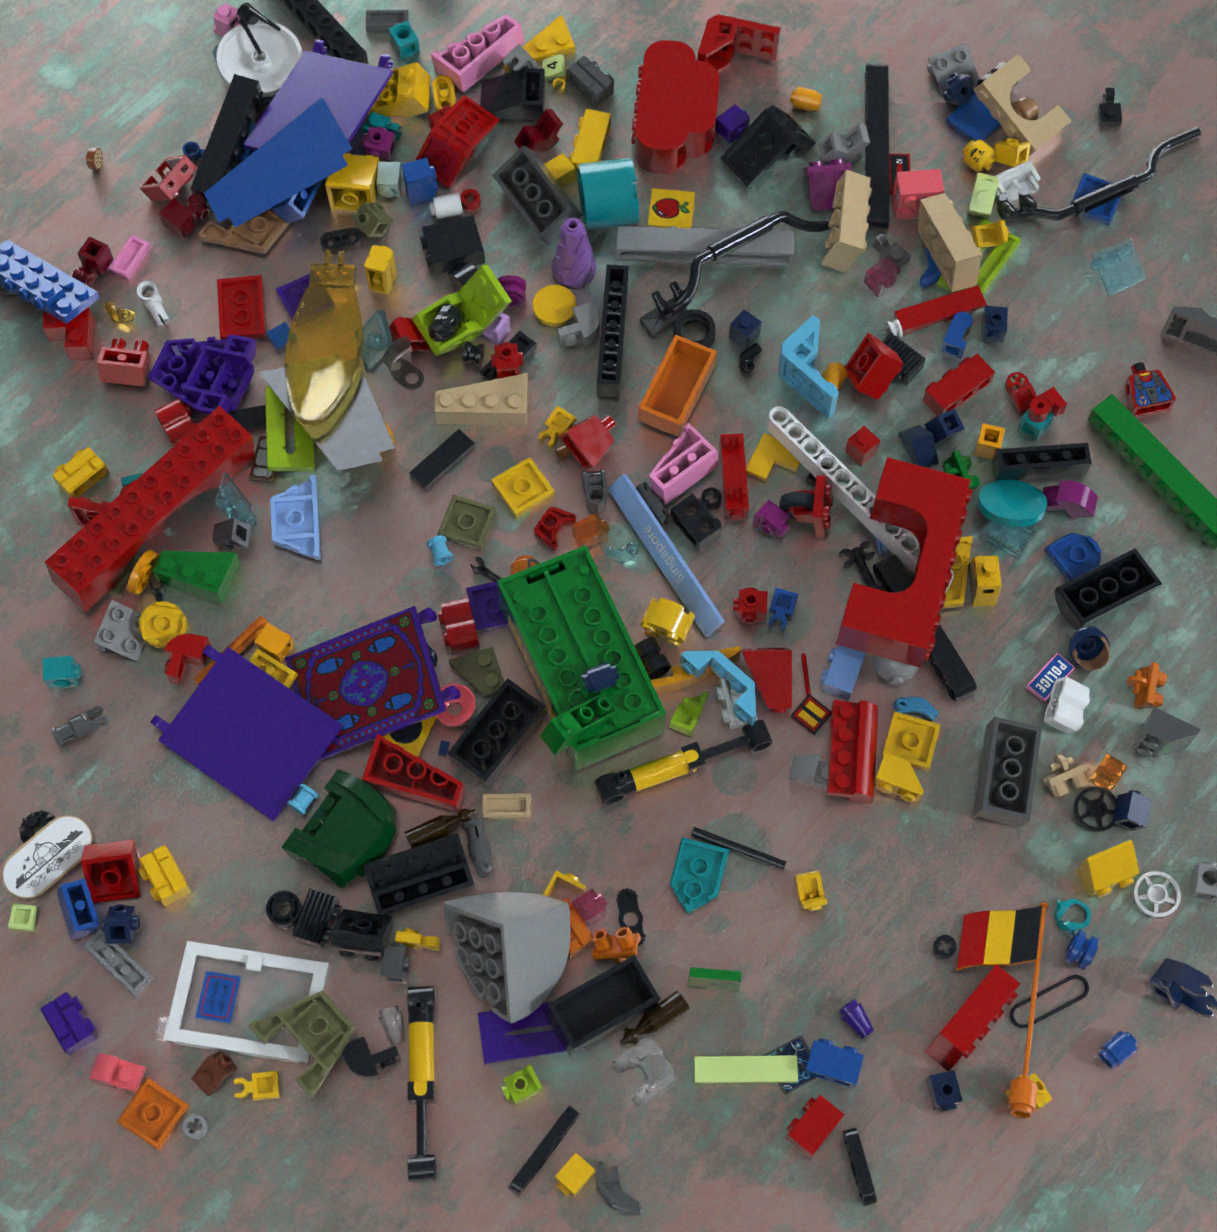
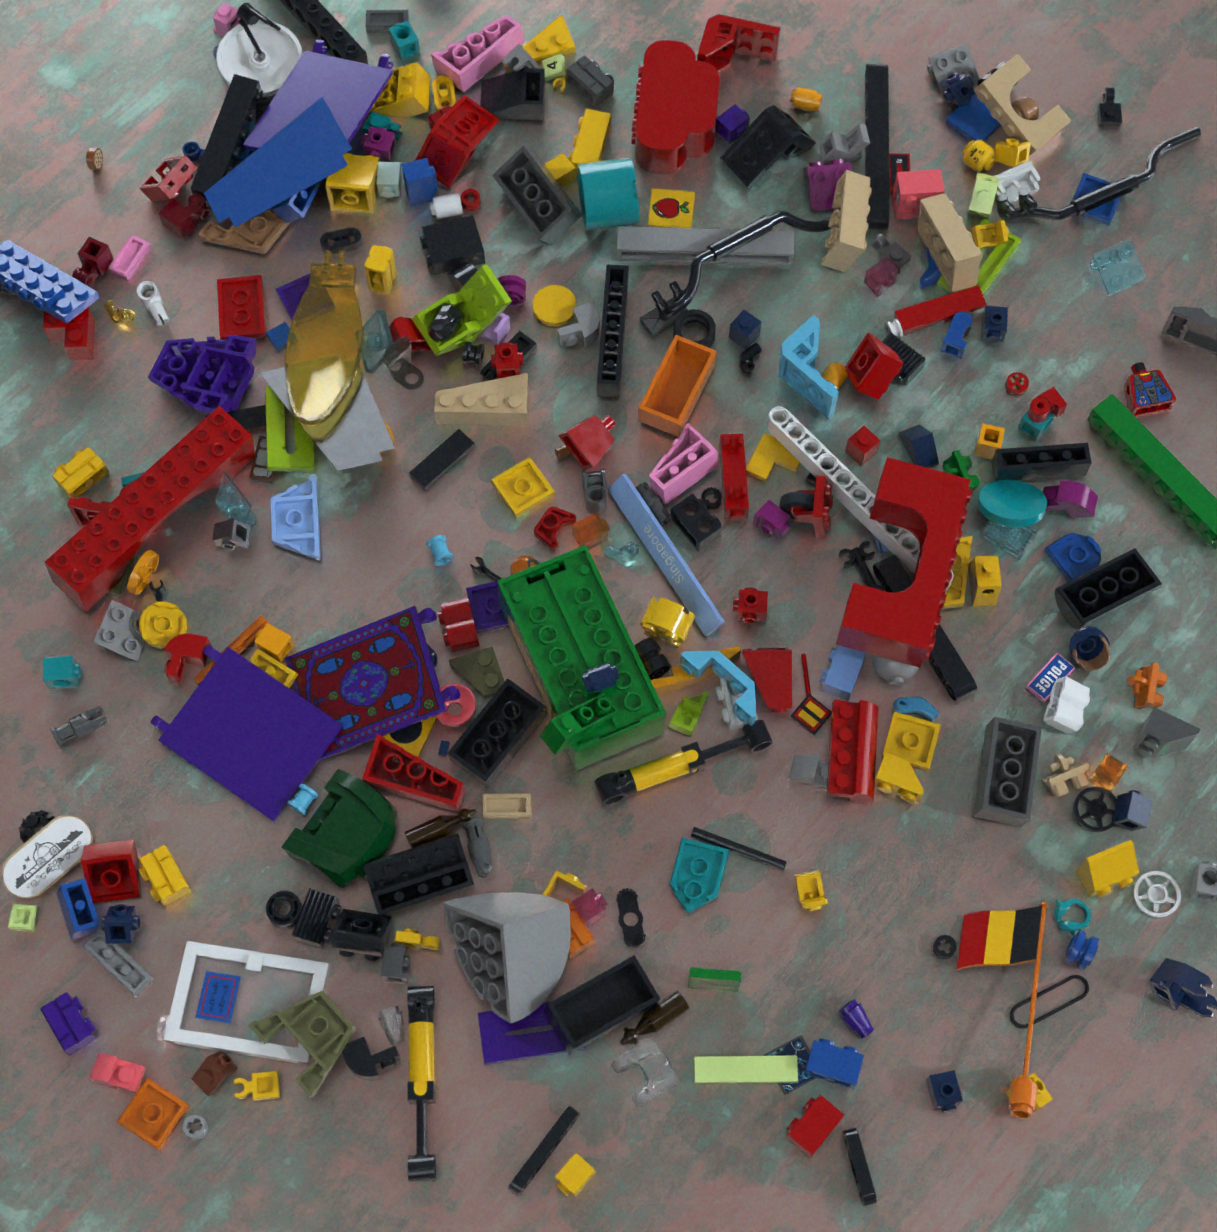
red brick [97,338,150,387] -> none
green wedge [152,551,241,604] -> none
red brick [154,399,198,447] -> none
olive brick [353,202,393,237] -> none
olive tile [437,495,497,551] -> none
lime brick [501,1064,543,1105] -> none
dark red brick [514,108,563,156] -> none
yellow plate [538,405,577,448] -> none
medium lavender cone [552,218,596,289] -> none
orange hips [592,927,641,964] -> none
dark grey piece [596,1161,642,1216] -> none
blue plate [768,588,798,632] -> none
red brick [923,353,995,416] -> none
dark blue brick [924,409,965,444] -> none
red wedge [925,964,1020,1071] -> none
red tile [1009,382,1037,413] -> none
blue brick [1098,1031,1137,1069] -> none

